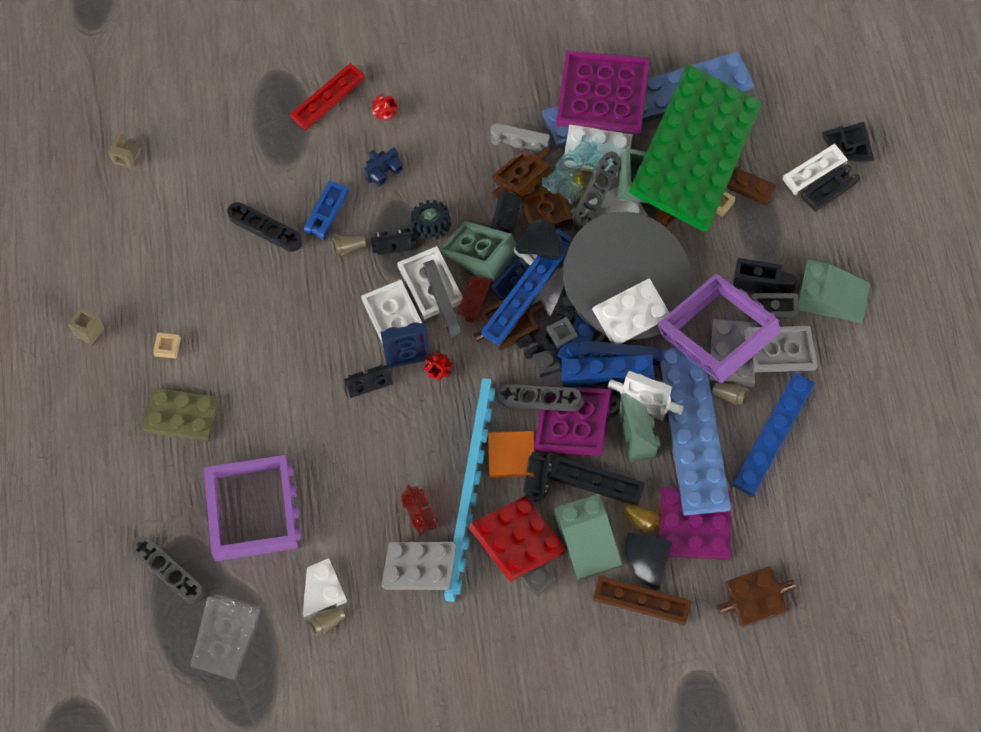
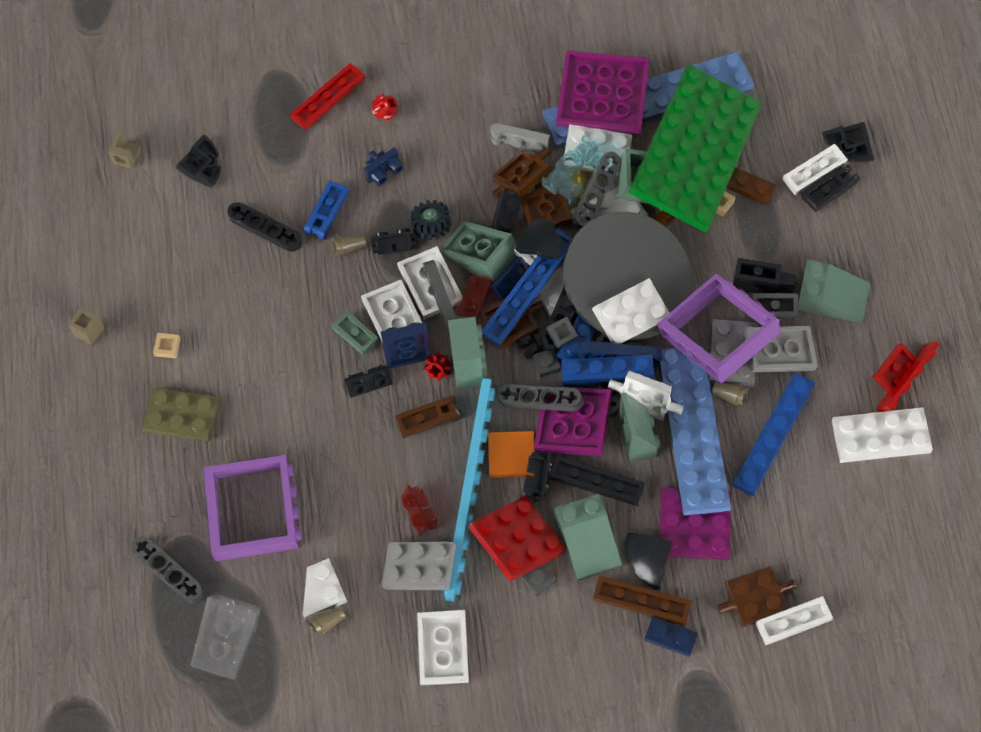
clear yellow cone [624,503,660,533] -> none
none -> black brick [176,134,221,188]
none -> sand green plate [332,311,379,356]
none -> reddish brown plate [395,396,463,438]
none -> white plate [417,610,469,685]
none -> sand green brick [448,317,487,390]
none -> dark blue plate [644,616,698,657]
none -> white plate [756,596,833,645]
none -> white plate [832,408,933,463]
none -> red bracket [872,341,939,412]

